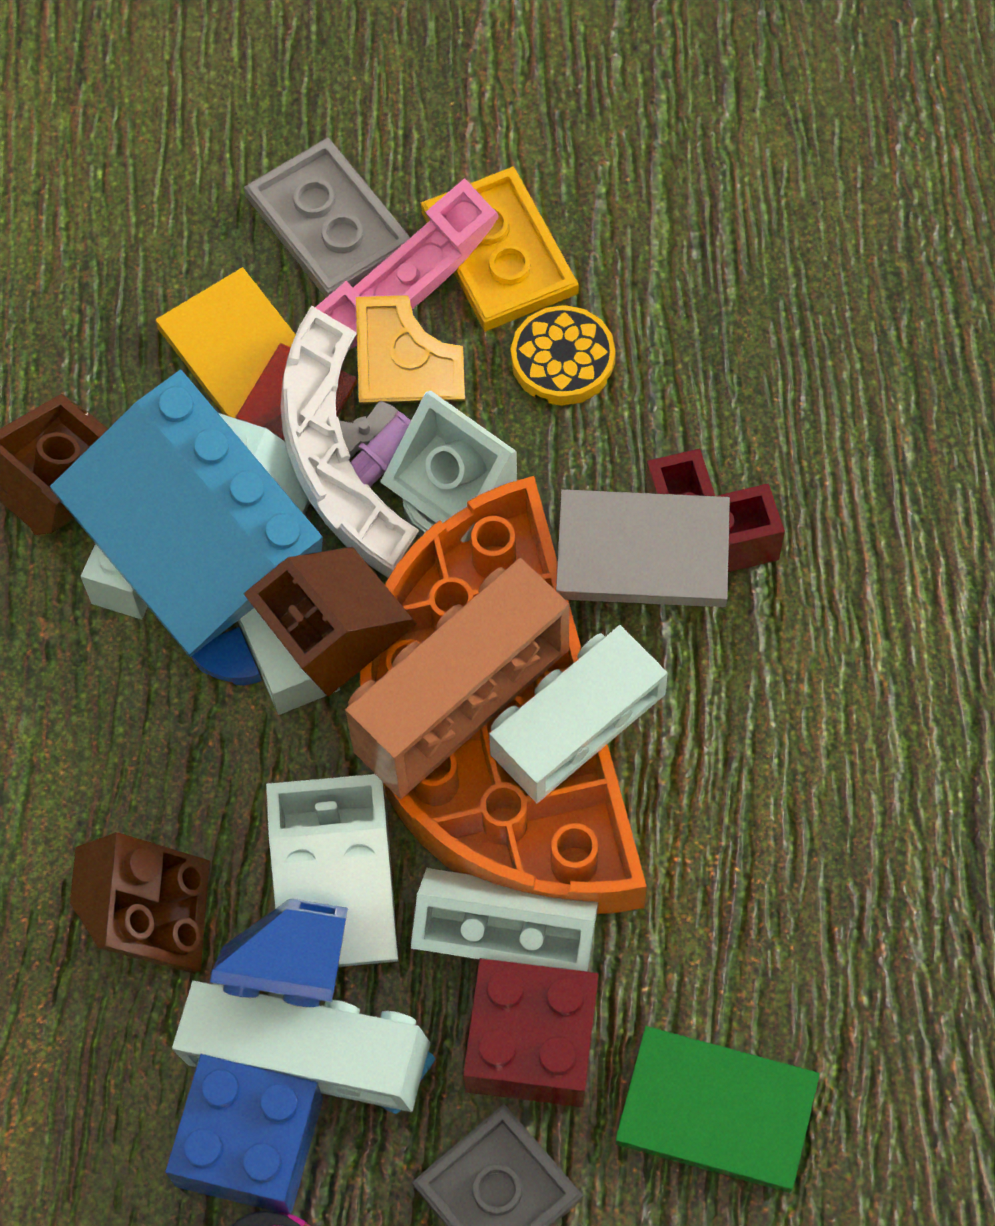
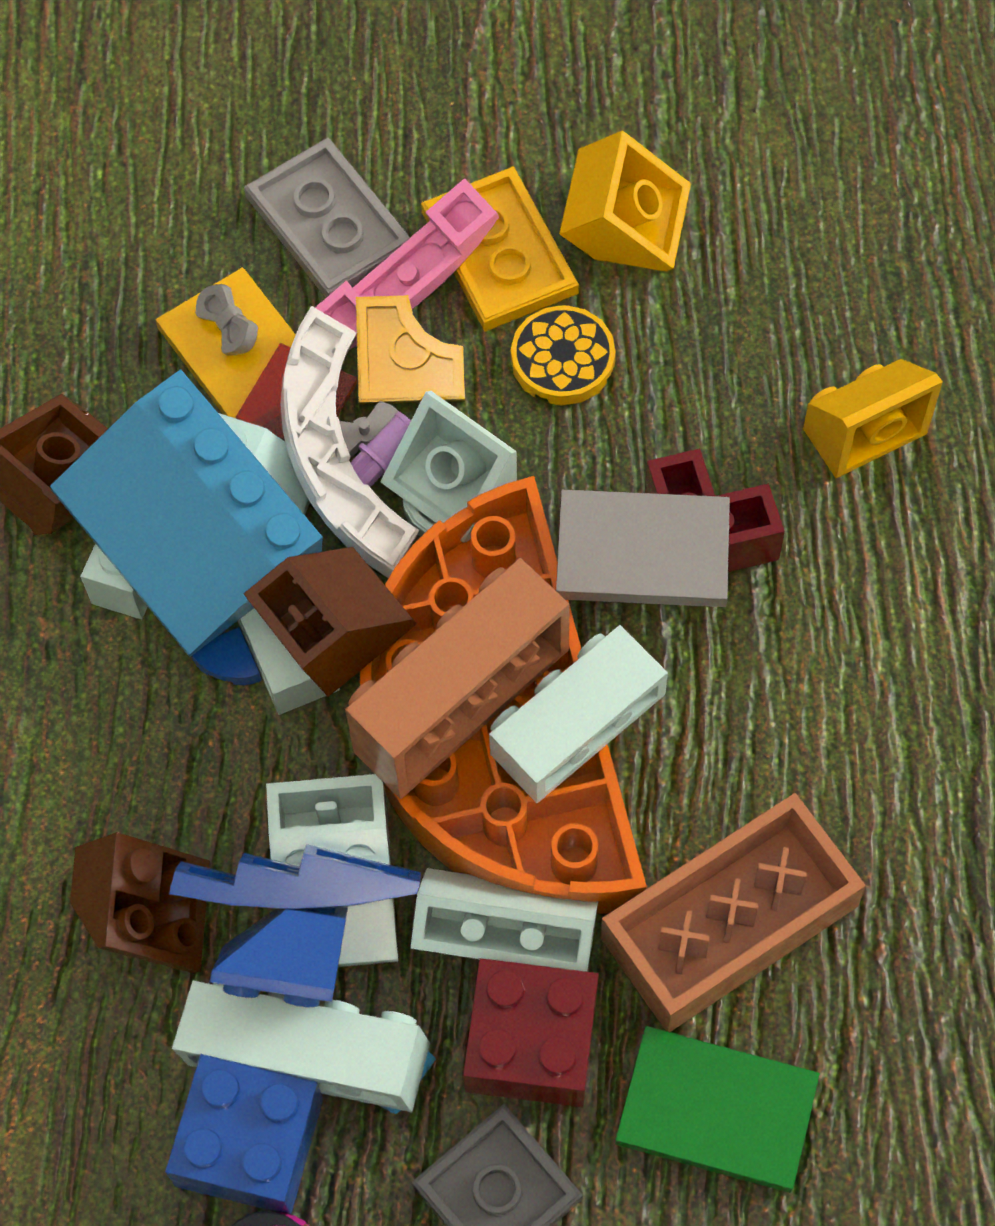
none -> slope [169,844,421,909]
none -> light grey piece [195,284,258,356]
none -> yellow slope [559,130,691,271]
none -> nougat brick [601,793,866,1032]
none -> yellow slope [803,359,943,478]

